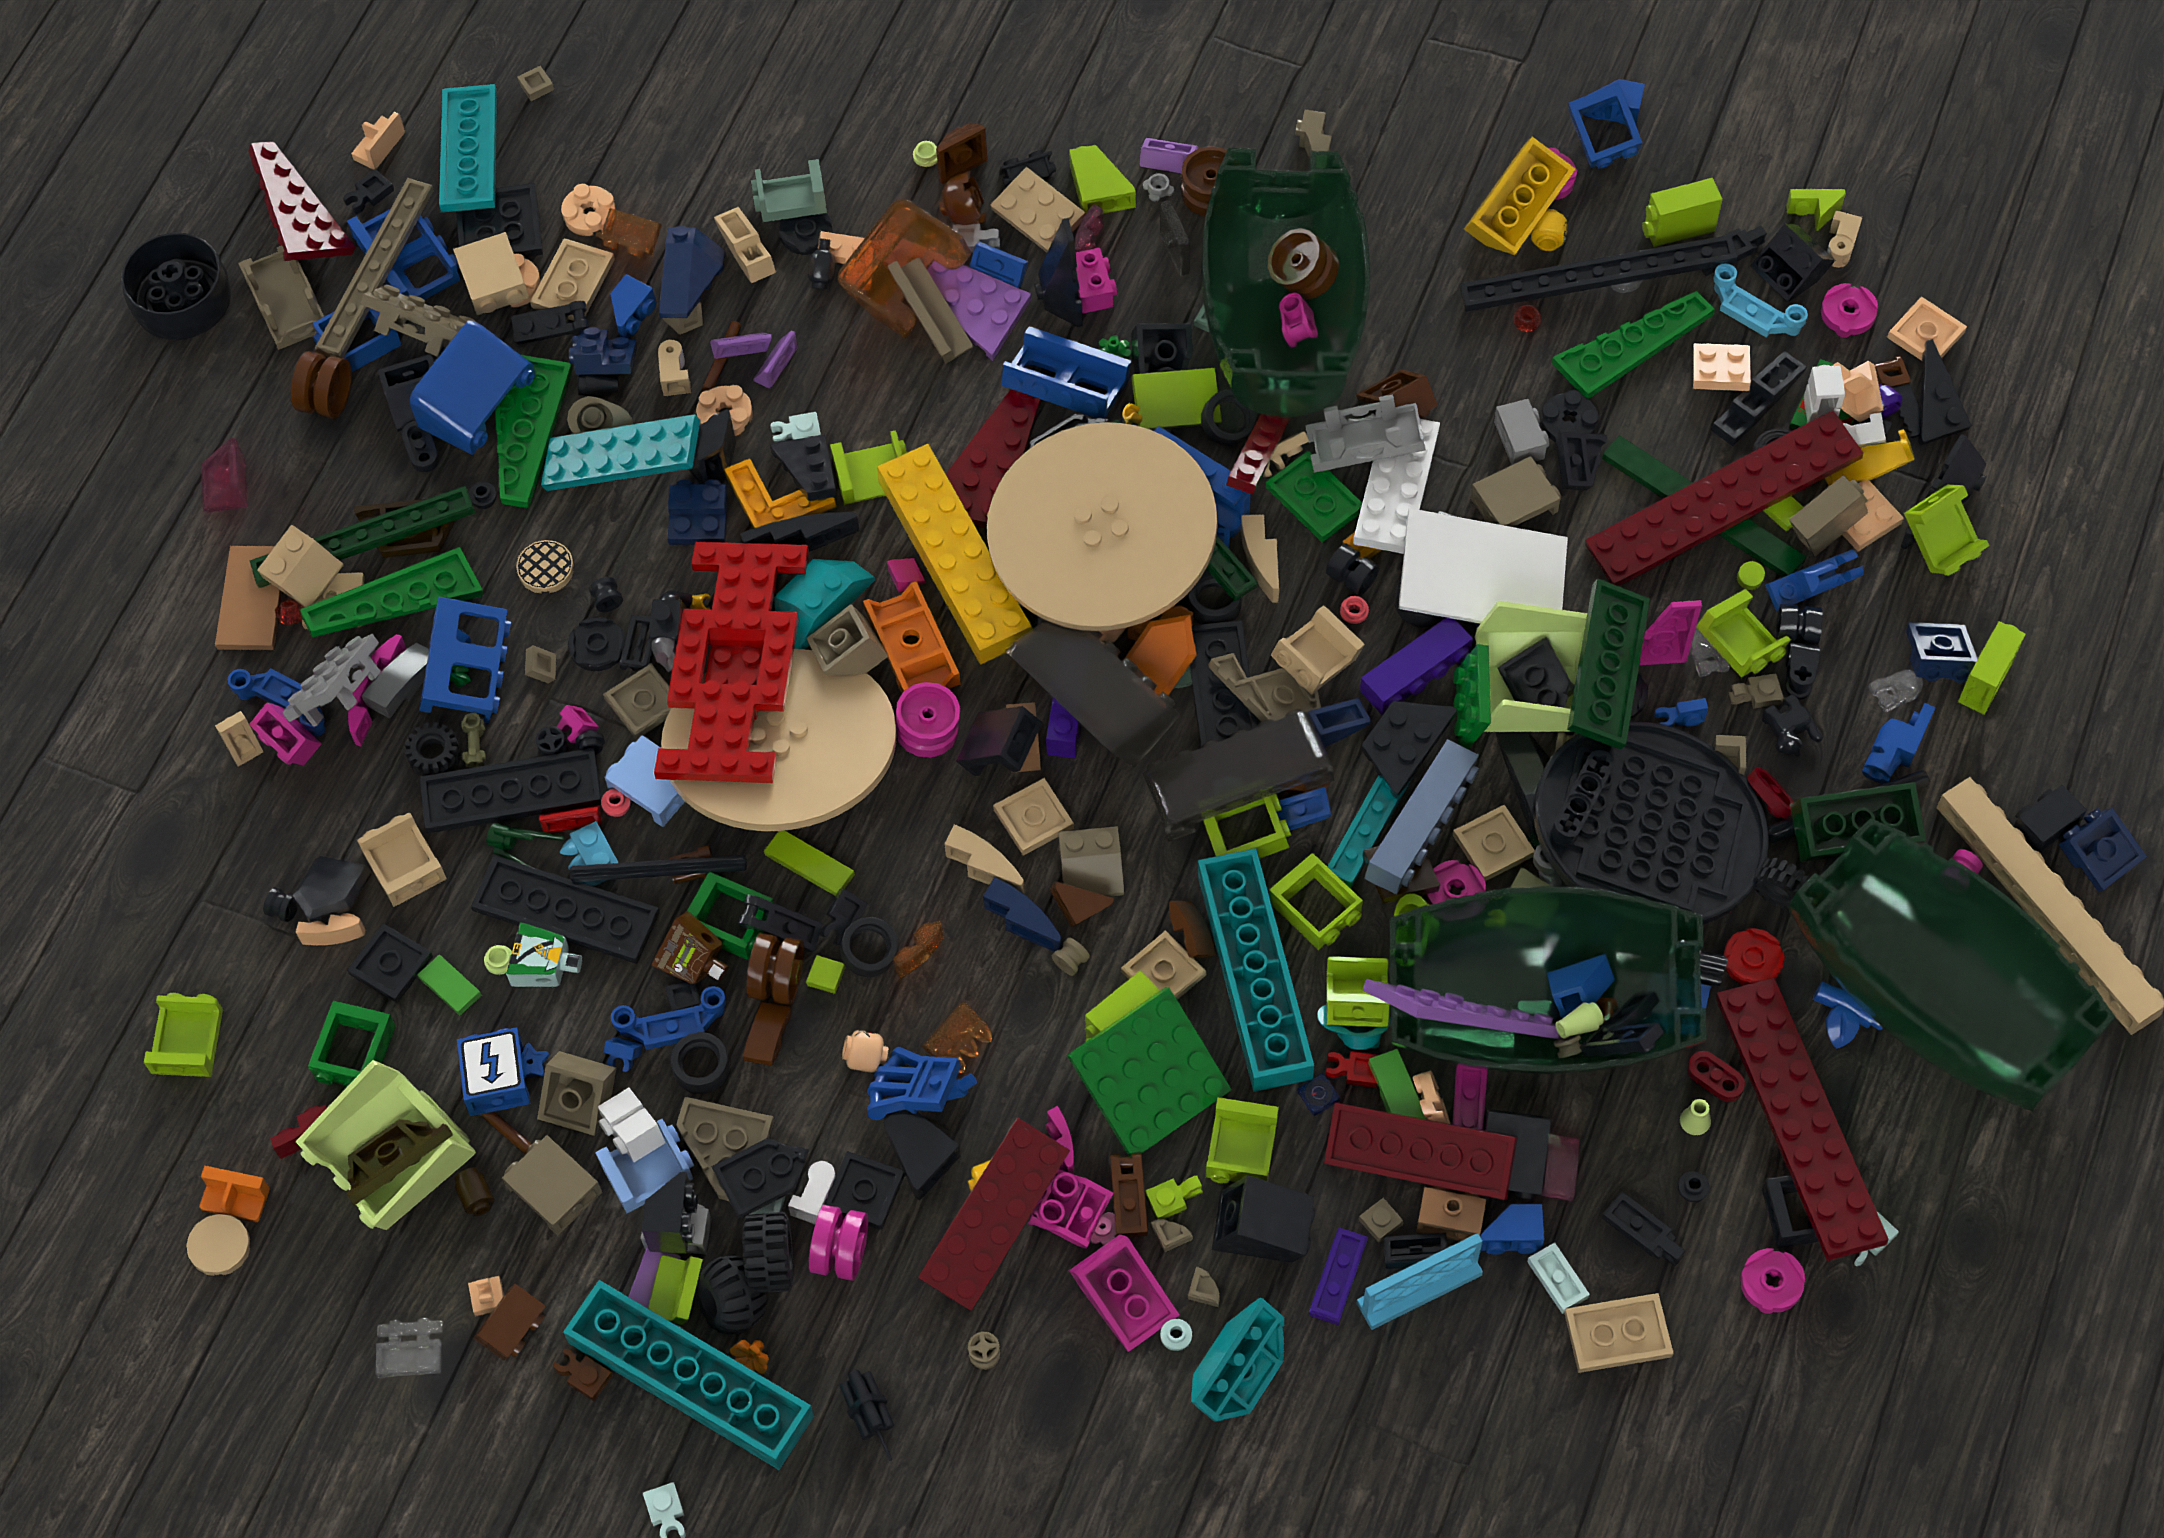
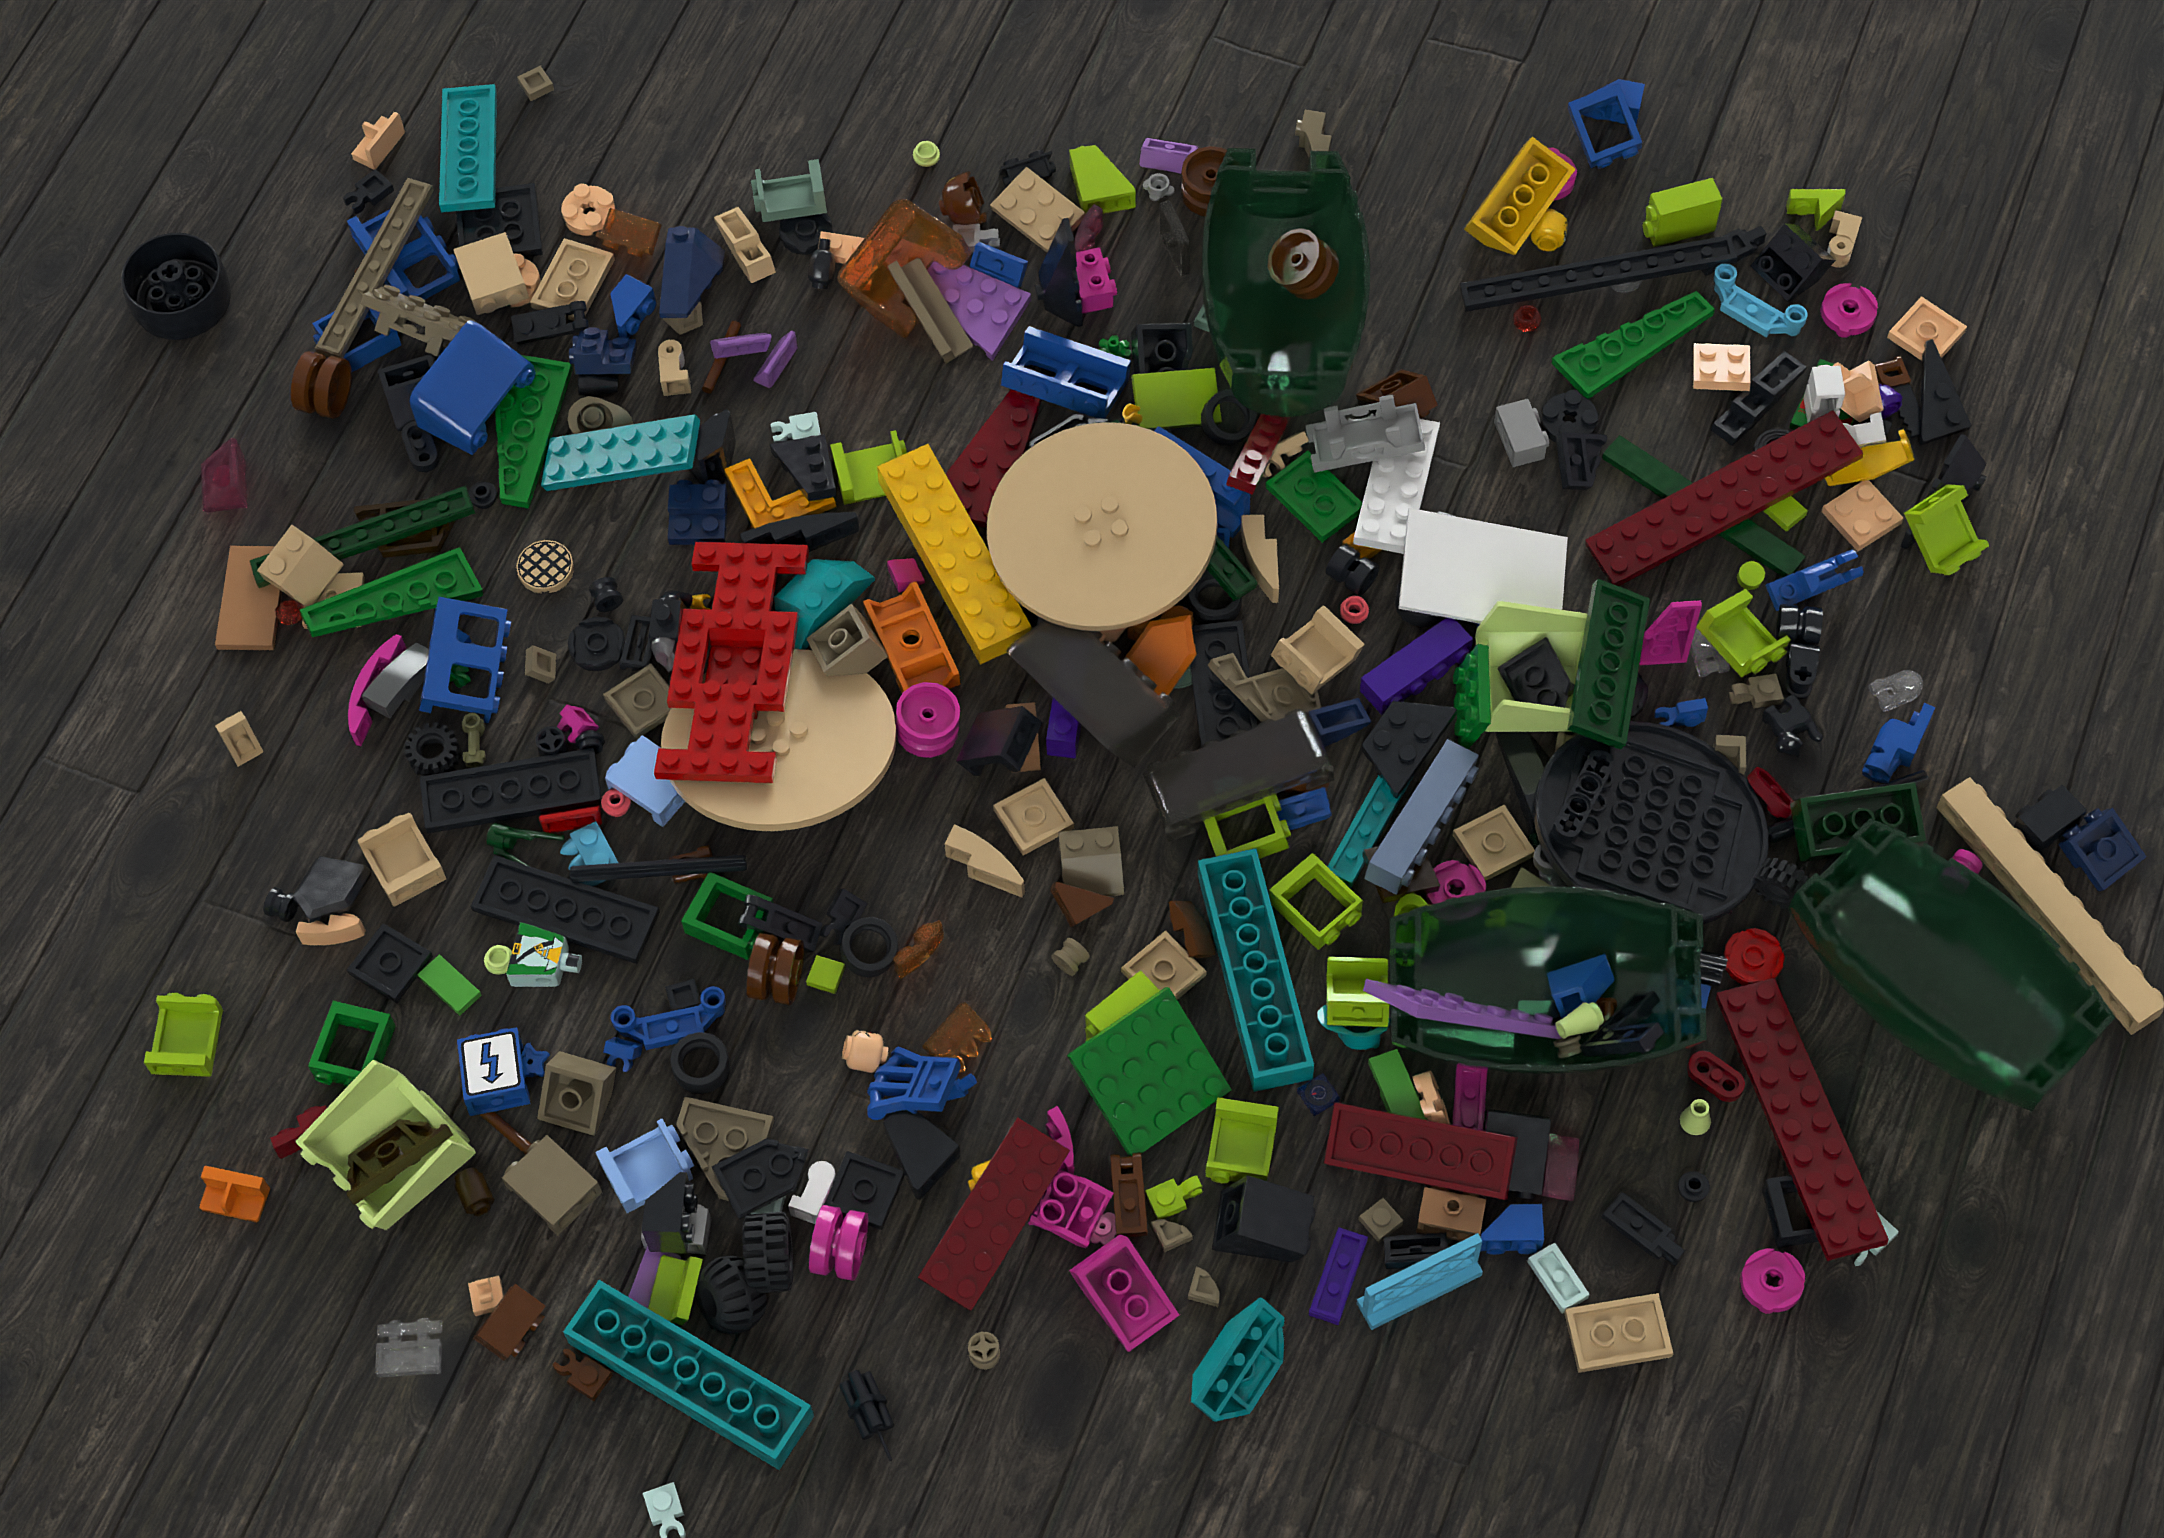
tan tile [186,1214,250,1276] -> none
blue plate [228,668,326,737] -> none
dark tan piece [238,246,324,350] -> none
wing [248,142,355,261] -> none
dark pink brick [249,702,322,766] -> none
light grey piece [282,634,381,727] -> none
white piece [598,1088,665,1162] -> none
reddish brown torso [651,911,729,984] -> none
light nougat plate [696,385,753,436] -> none
orange plant [730,1340,769,1374] -> none
reddish brown slope [743,1002,791,1066] -> none
lime tile [764,830,855,896] -> none
reddish brown slope [936,123,988,184] -> none
dark blue slope [983,877,1062,952] -> none
light aqua plate [1160,1319,1192,1351] -> none
dark pink piece [1279,292,1318,348] -> none
red plate [1325,1051,1378,1088] -> none
dark tan panel [1470,456,1561,527] -> none
dark tan brick [1789,475,1868,556] -> none
blue plant [1812,973,1886,1049] -> none
dark blue plate [1906,622,1978,683] -> none
lime window [1958,621,2026,715] -> none

